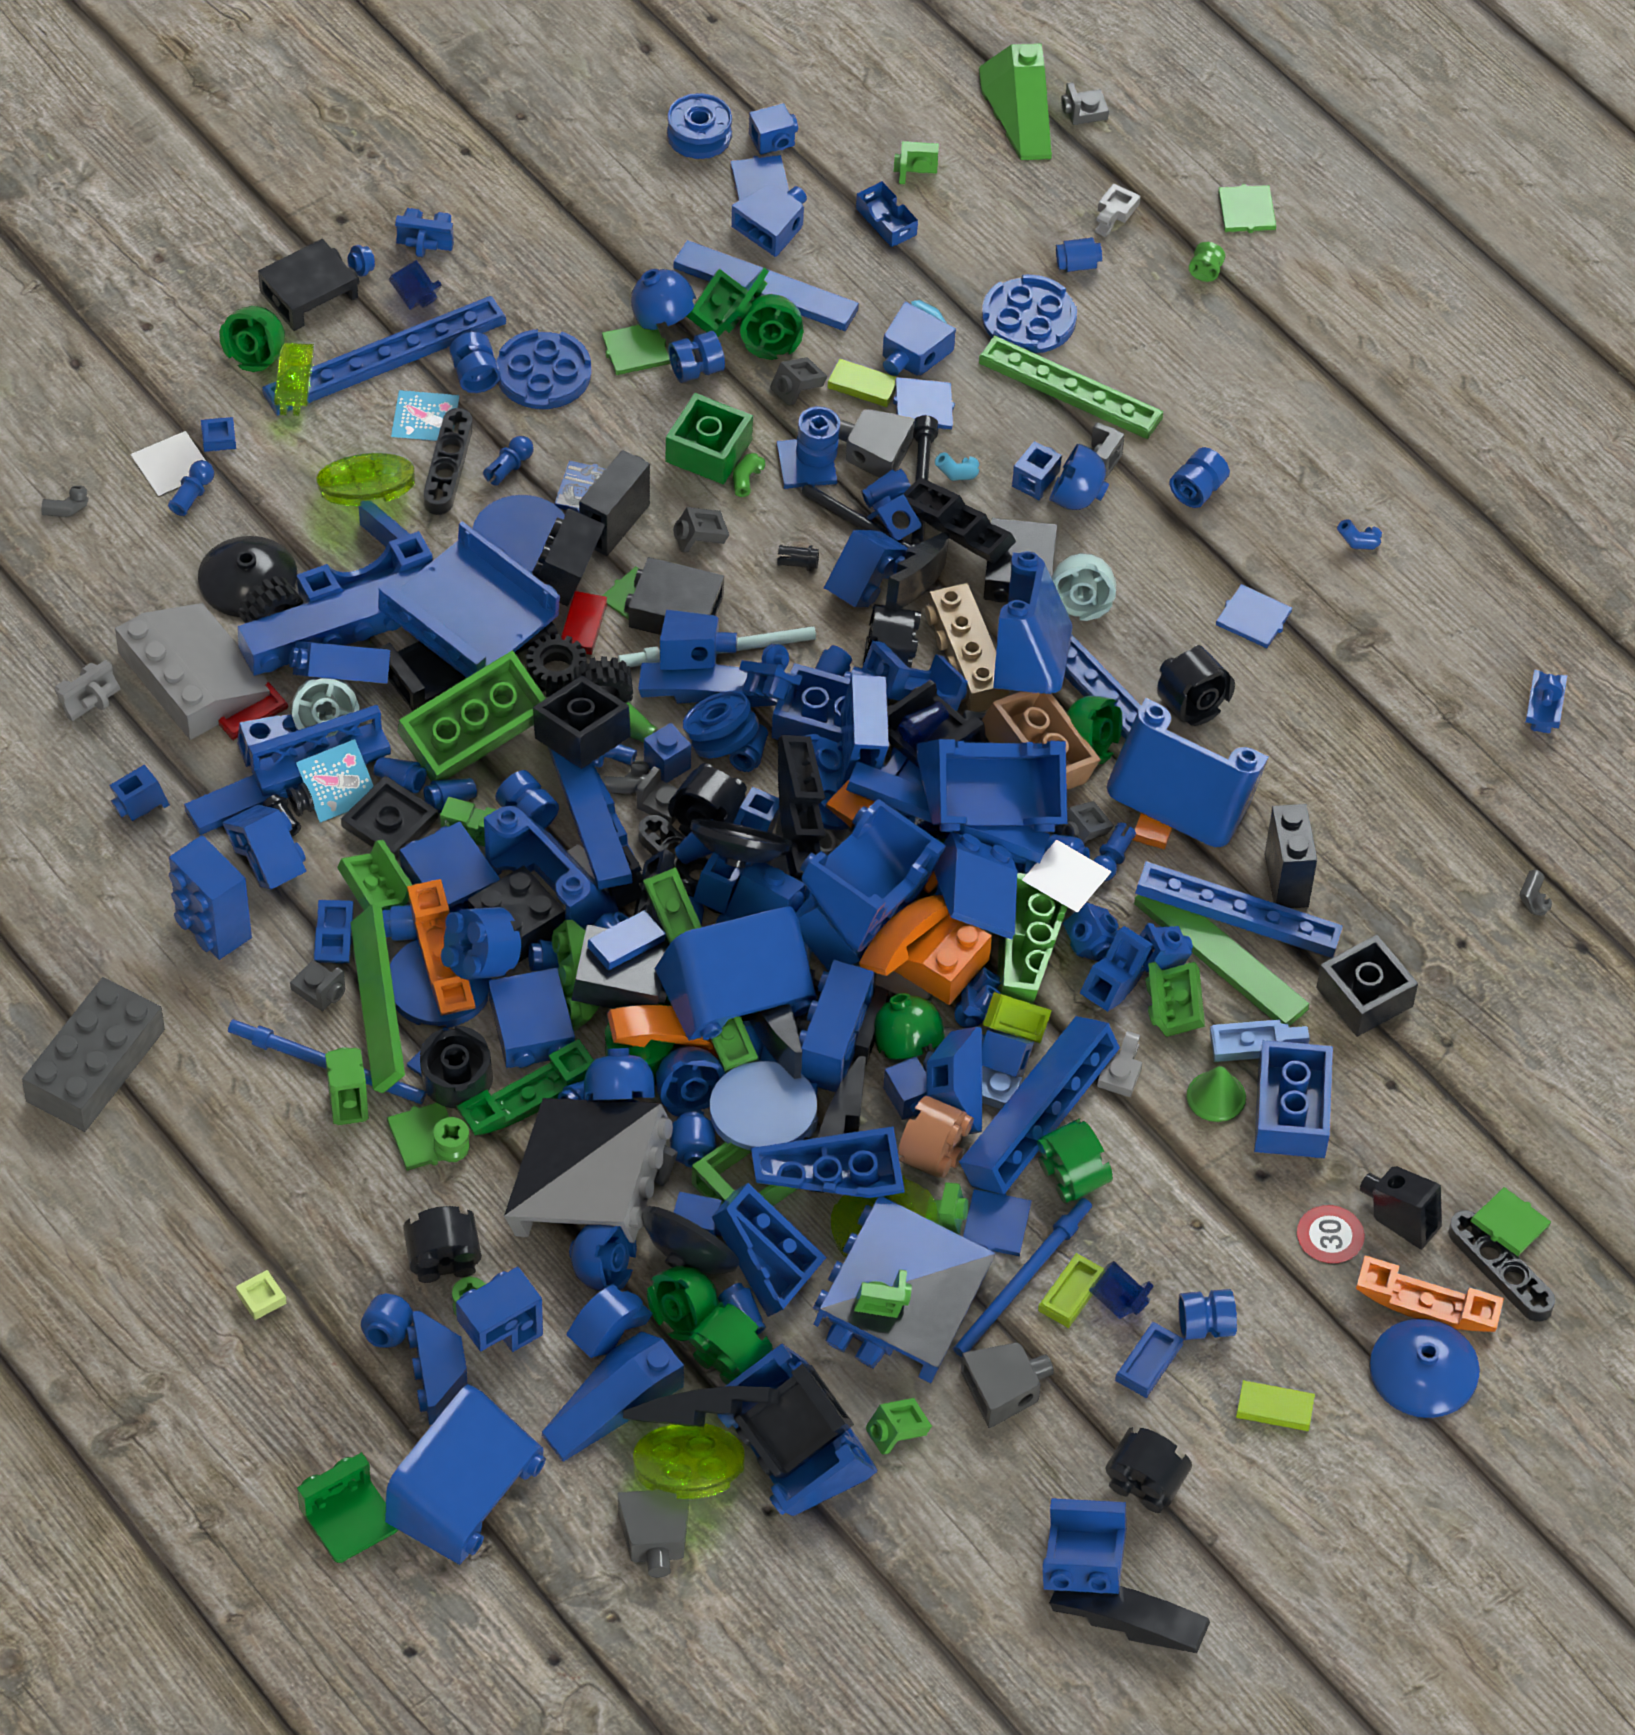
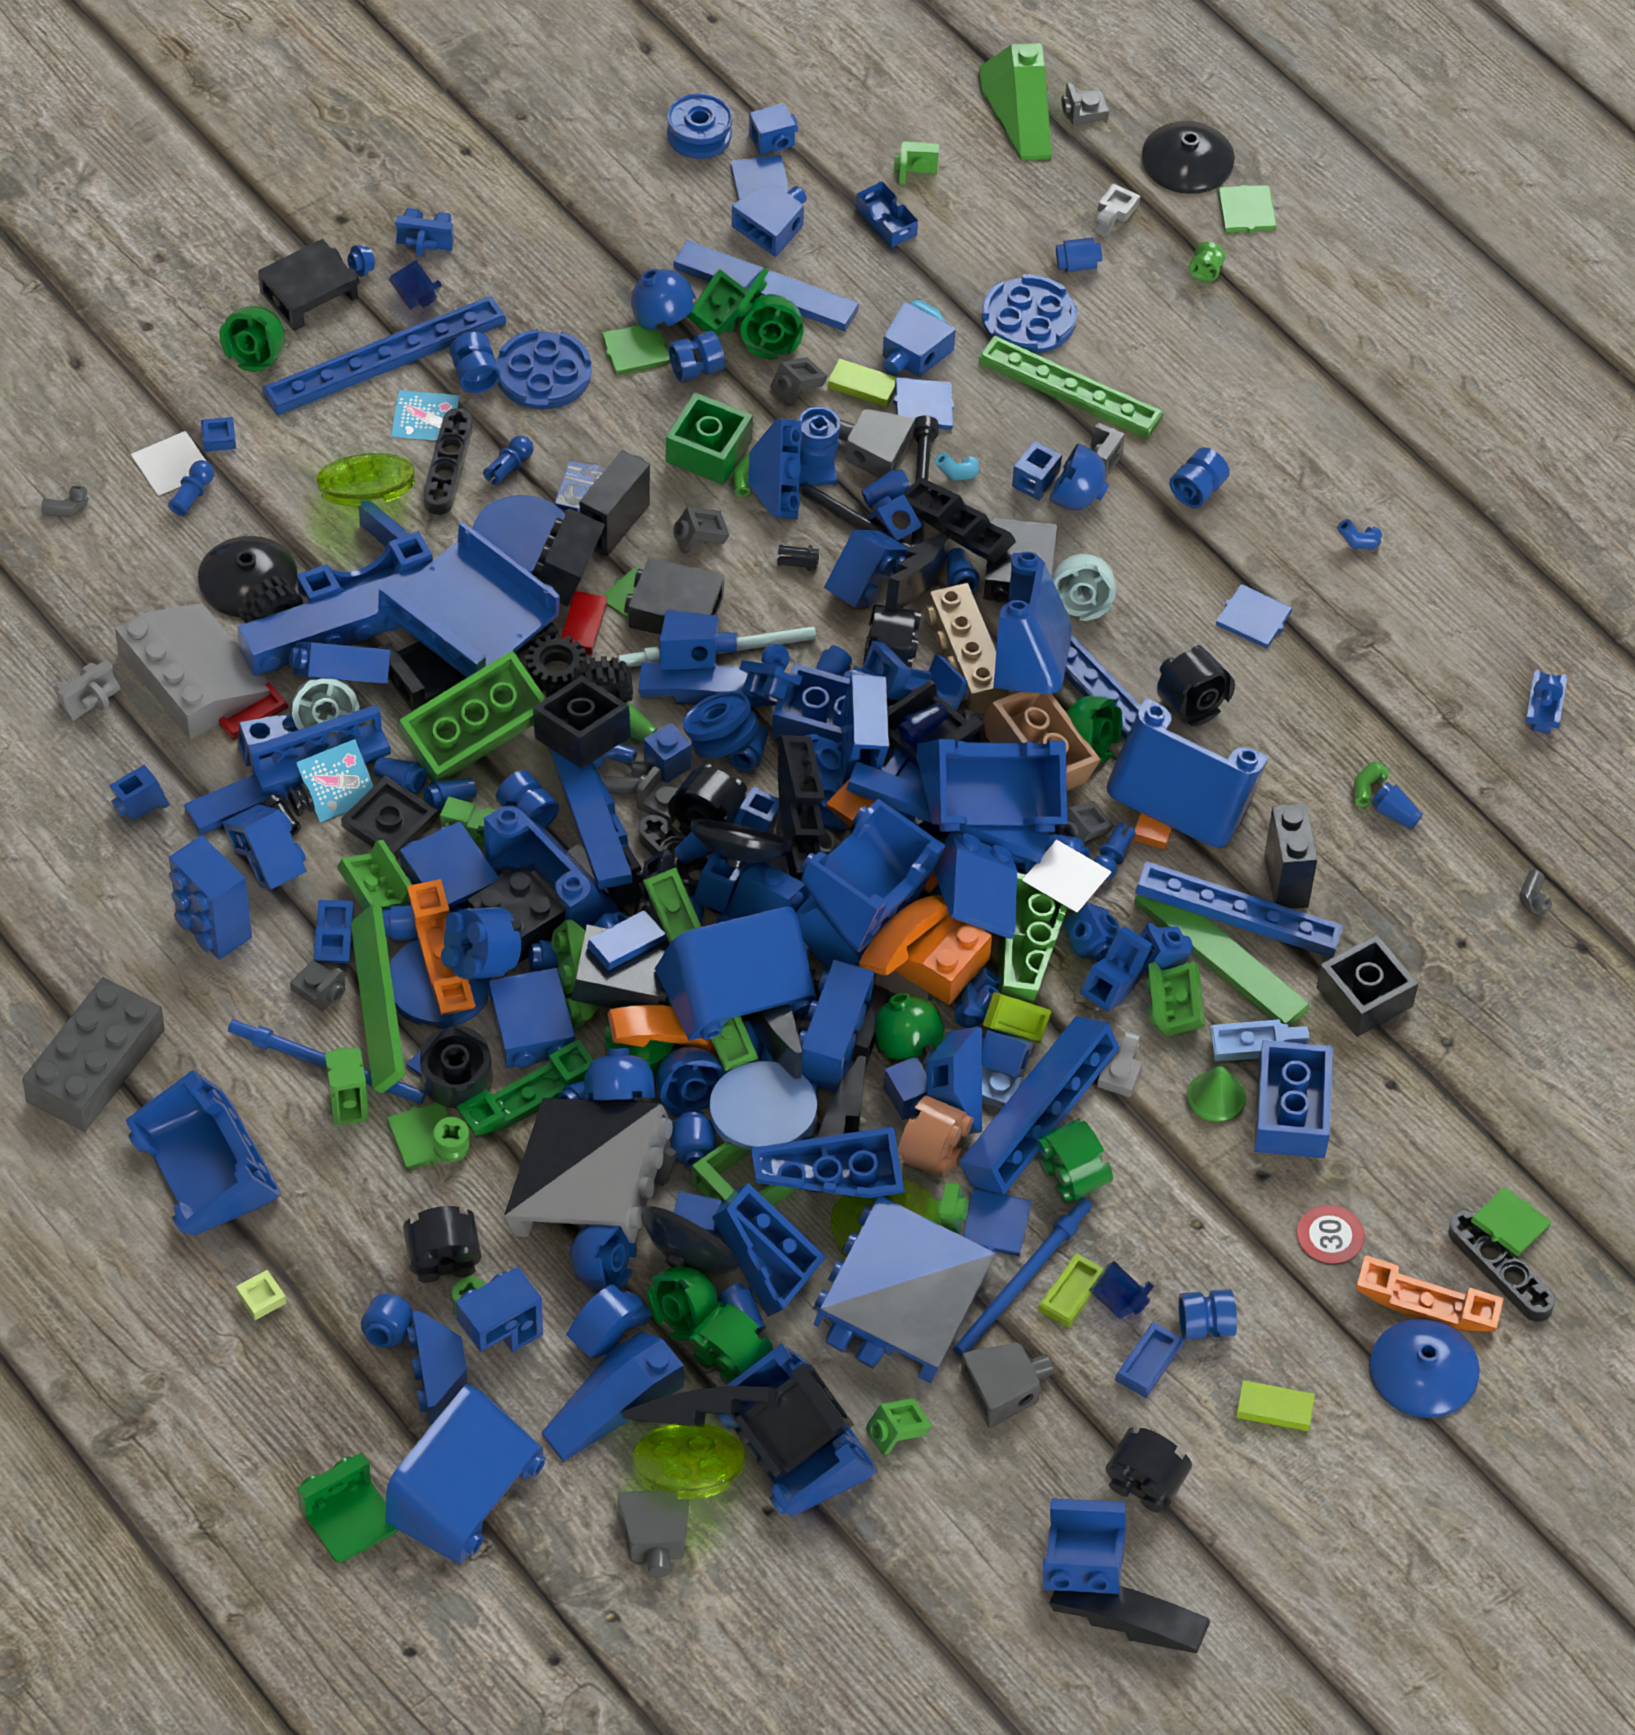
clear neon green hinge [274,343,314,416] -> none
bright green bracket [854,1269,912,1318] -> none
black torso [1360,1166,1442,1250] -> none
none -> blue windscreen [125,1070,281,1236]
none -> blue slope [748,419,802,519]
none -> blue cone [946,548,980,593]
none -> black dish [1142,121,1235,194]
none -> bright green arm [1354,762,1389,807]
none -> blue cone [1371,782,1423,830]

